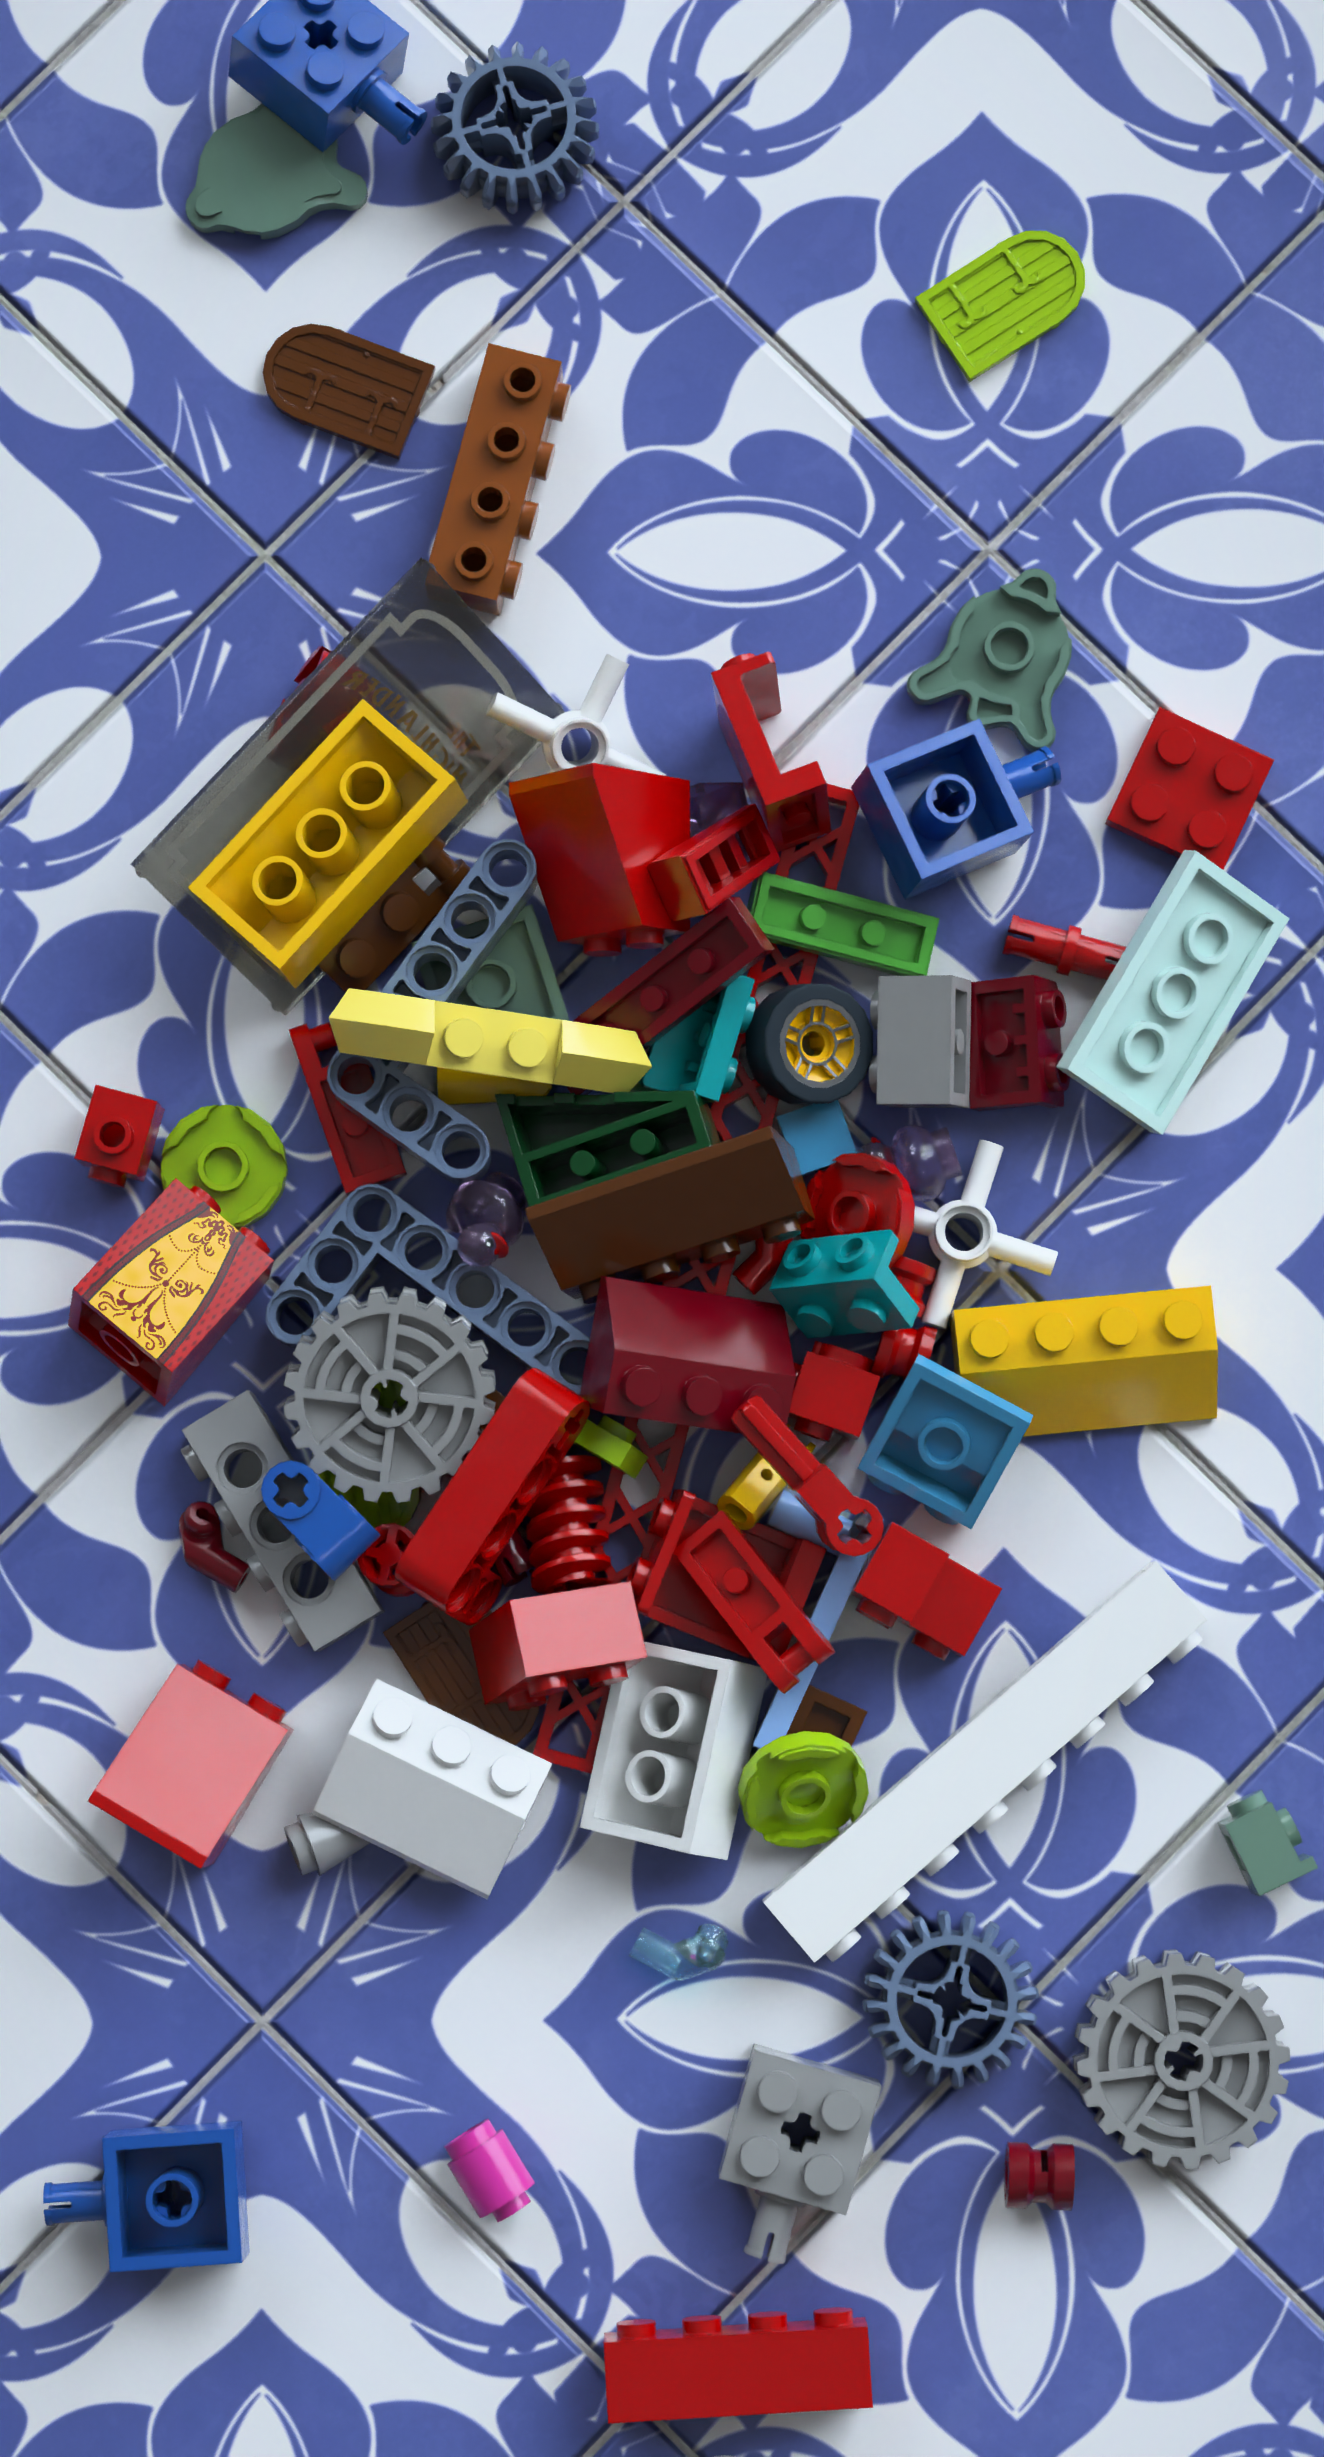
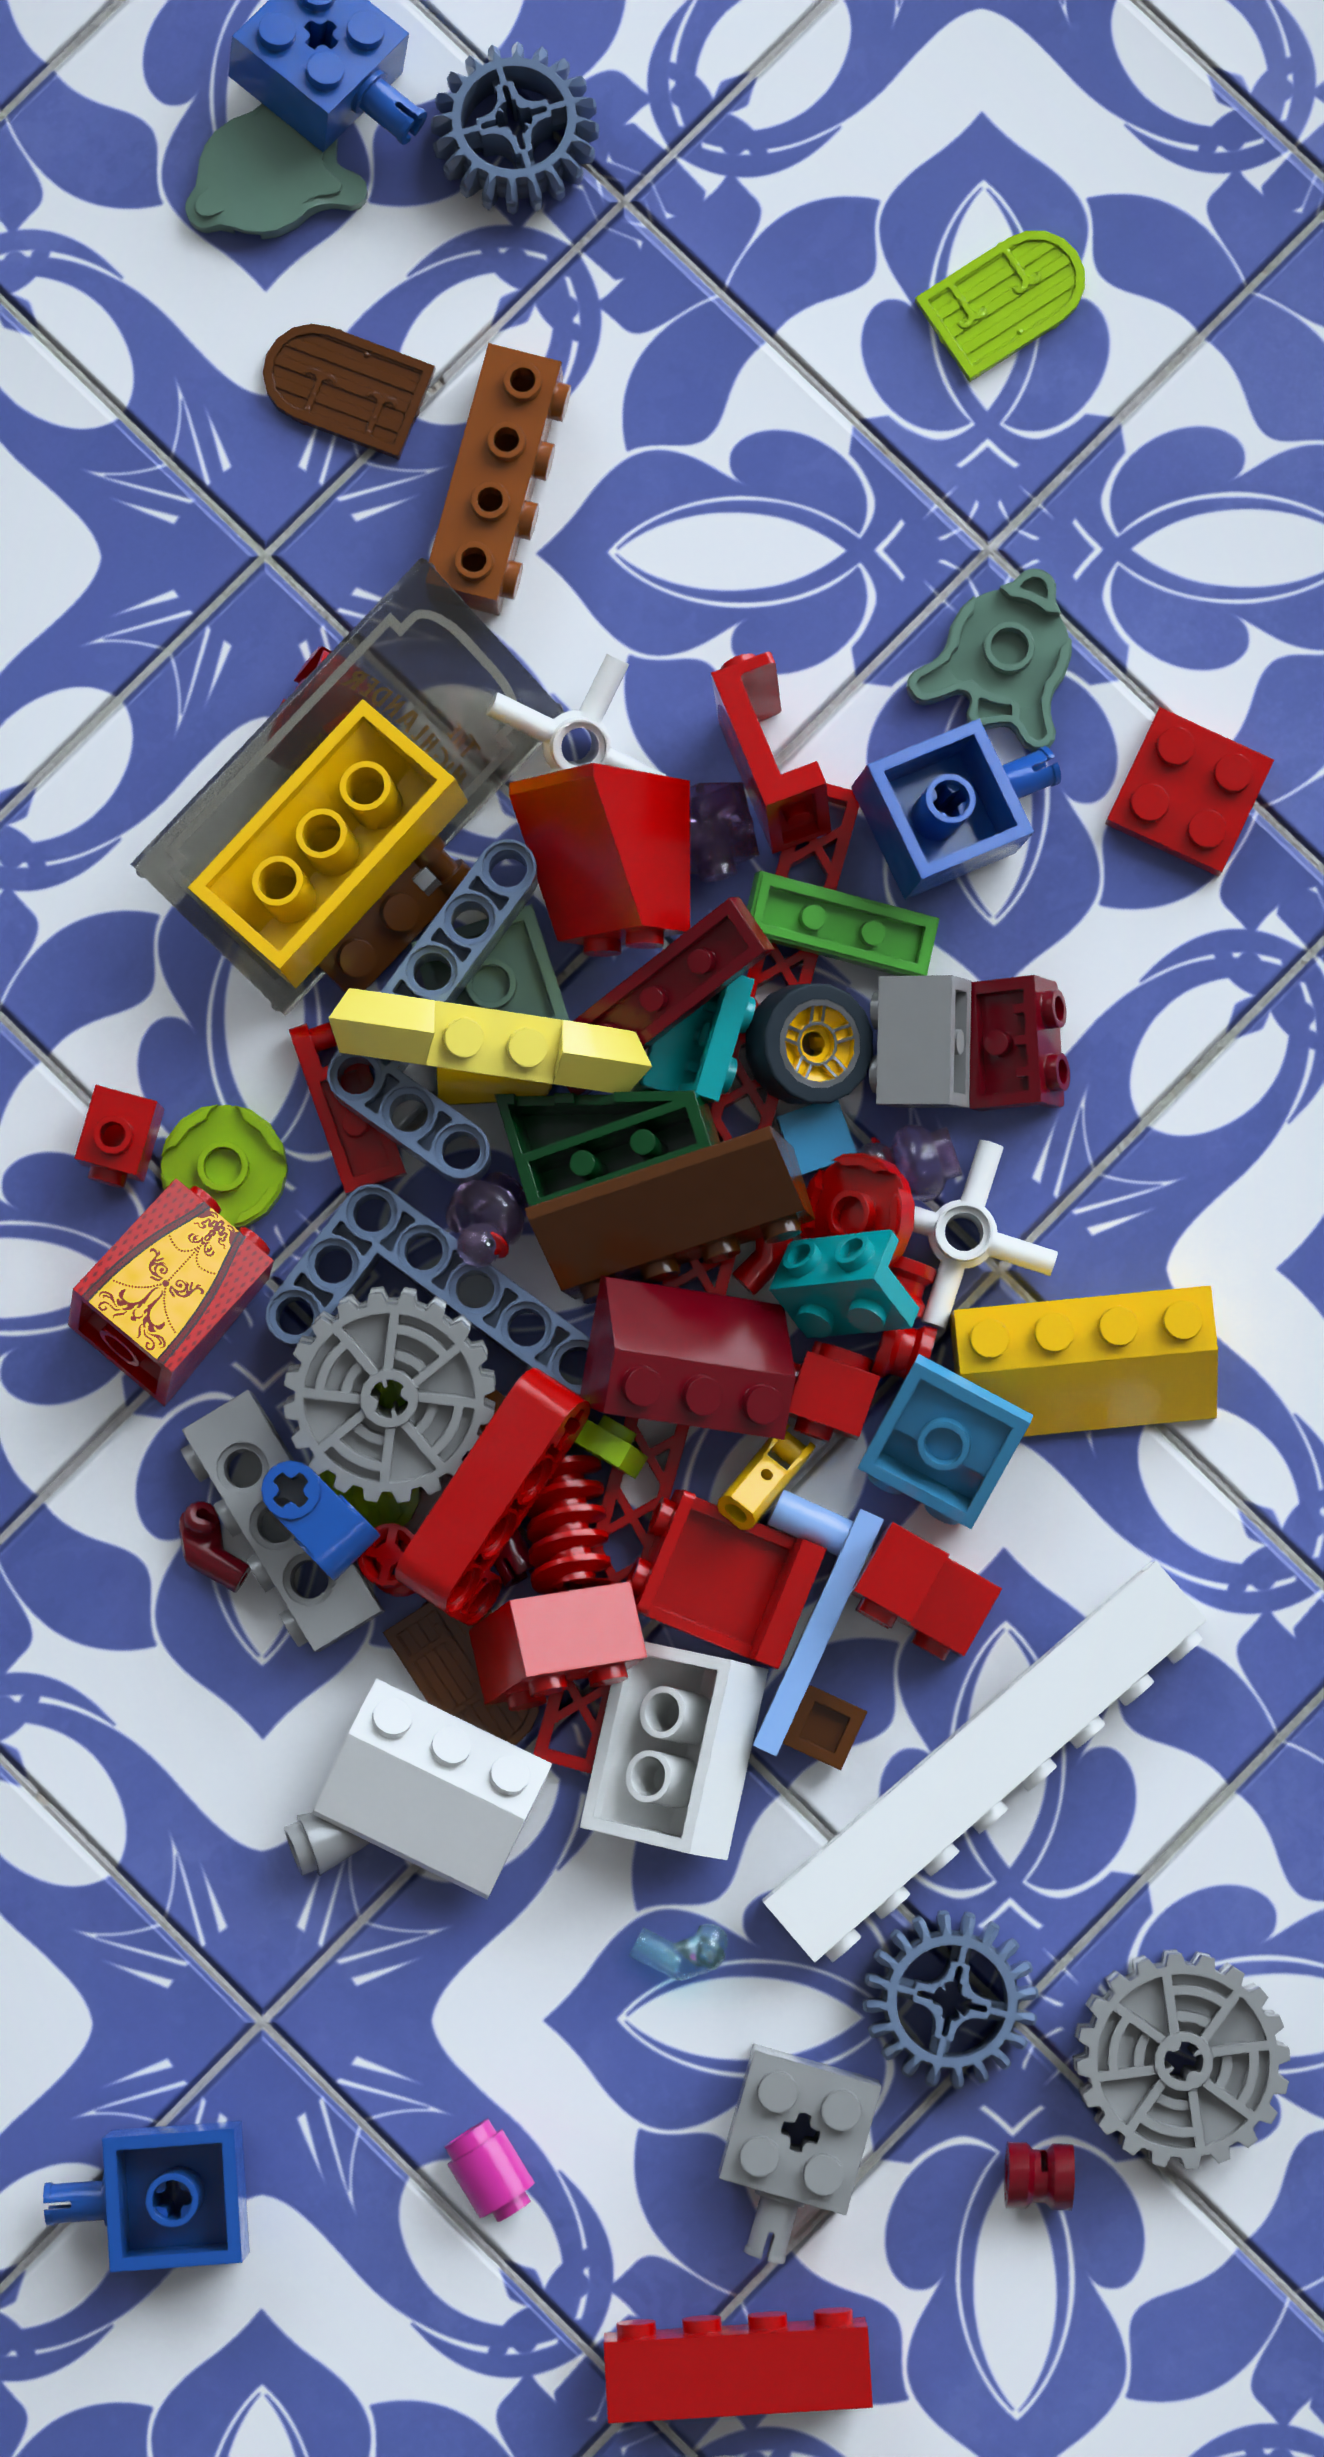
slope [88,1659,294,1869] -> none
red slope [648,803,781,921] -> none
red plate [673,1510,835,1694] -> none
red connector [731,1395,884,1556] -> none
lime tile [737,1731,869,1848] -> none
red pin [1002,914,1126,980] -> none
light aqua plate [1056,850,1289,1135] -> none
sand green brick [1217,1789,1318,1896] -> none

